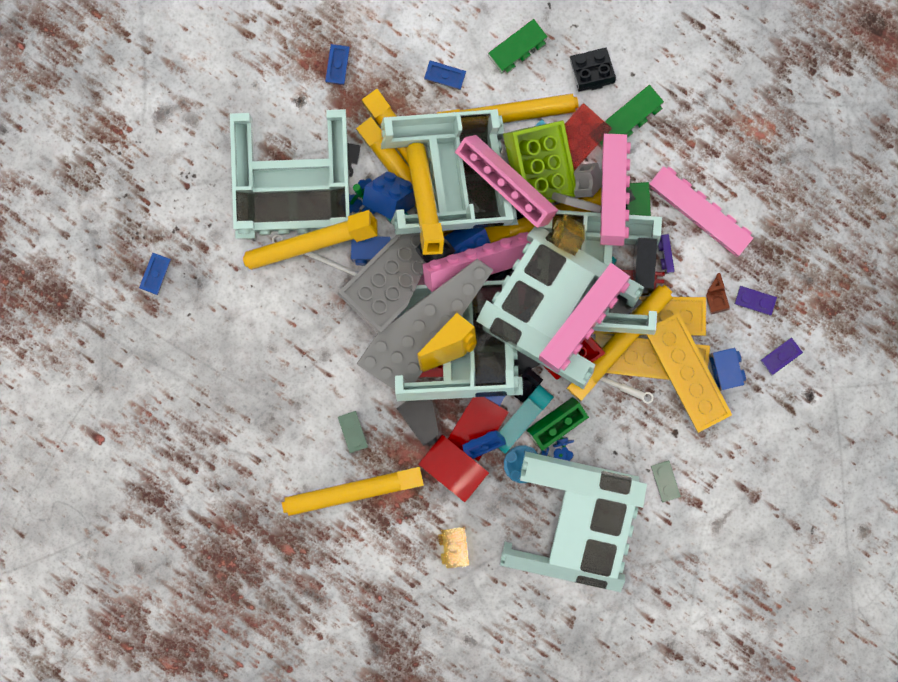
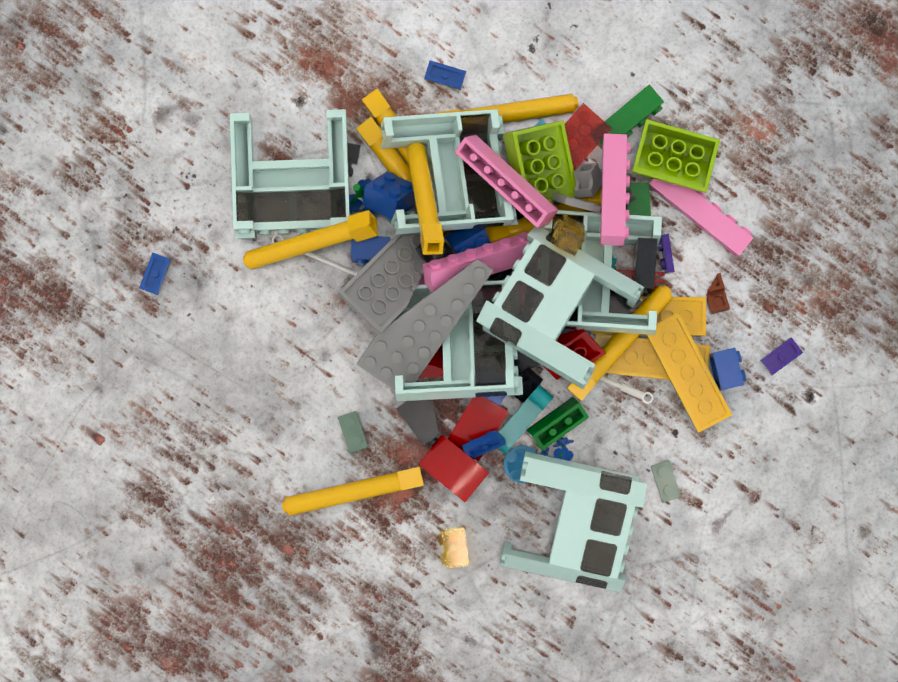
blue plate [325,44,350,85] -> none
yellow slope [417,313,477,372] -> none
green brick [488,19,548,74] -> none
bright pink brick [539,263,630,373] -> none
black plate [570,47,616,92] -> none
dark purple plate [734,286,777,316] -> none
none -> lime slope [632,119,720,193]

